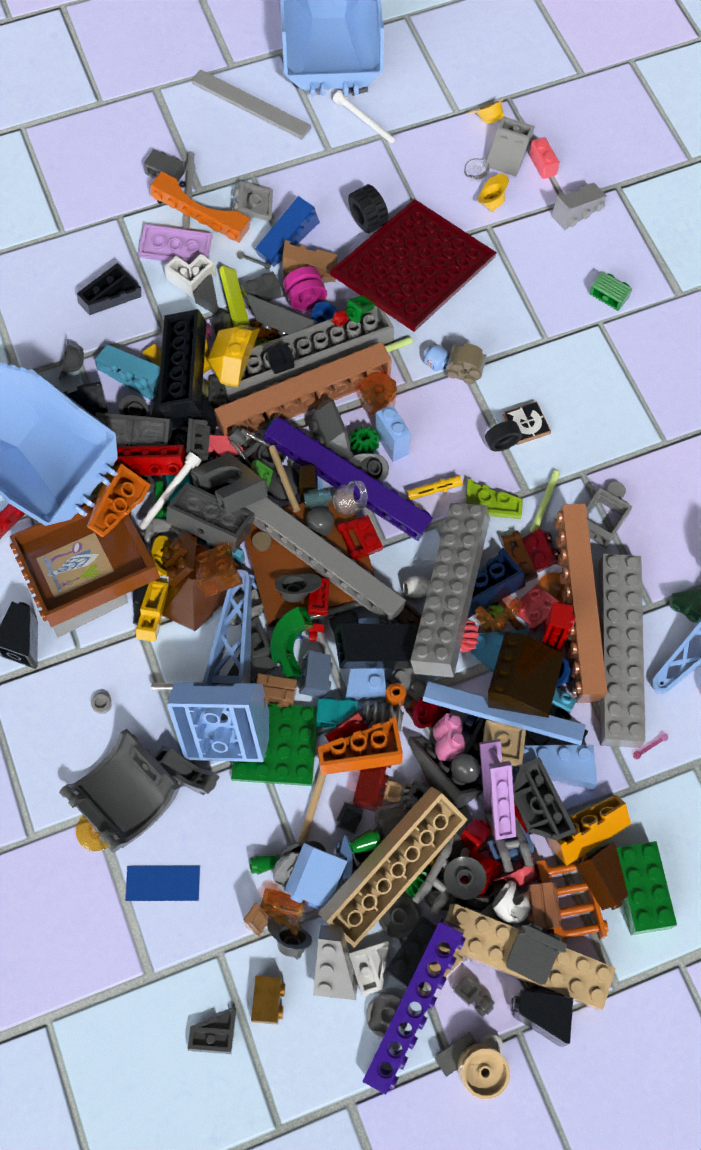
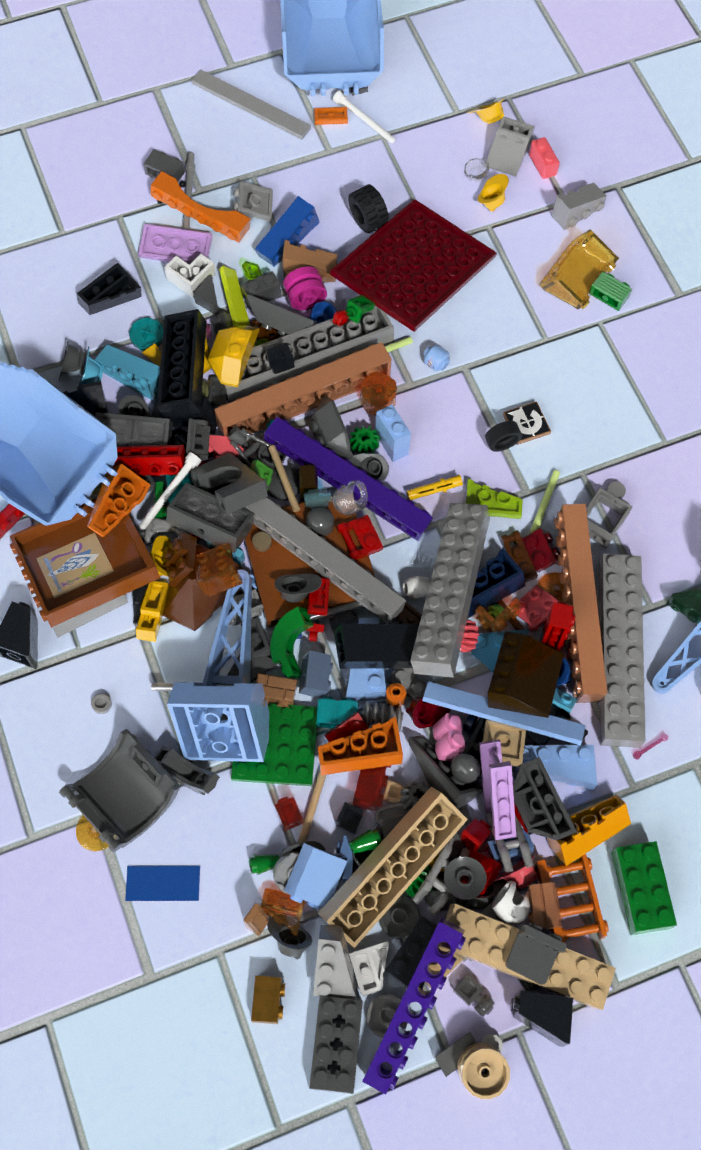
dark grey wing [187,1009,236,1055] -> none
dark grey hinge [237,252,271,269] -> none
dark tan brick [447,343,486,384] -> none
reddish brown slope [576,842,628,910] -> none
none -> medium azure piece [78,346,103,386]
none -> teal tile [129,317,164,350]
none -> clear neon green plate [242,261,262,280]
none -> clear red brick [274,797,303,832]
none -> dark grey brick [309,996,363,1094]
none -> orange tile [314,107,348,125]
none -> clear yellow windscreen [539,229,619,309]

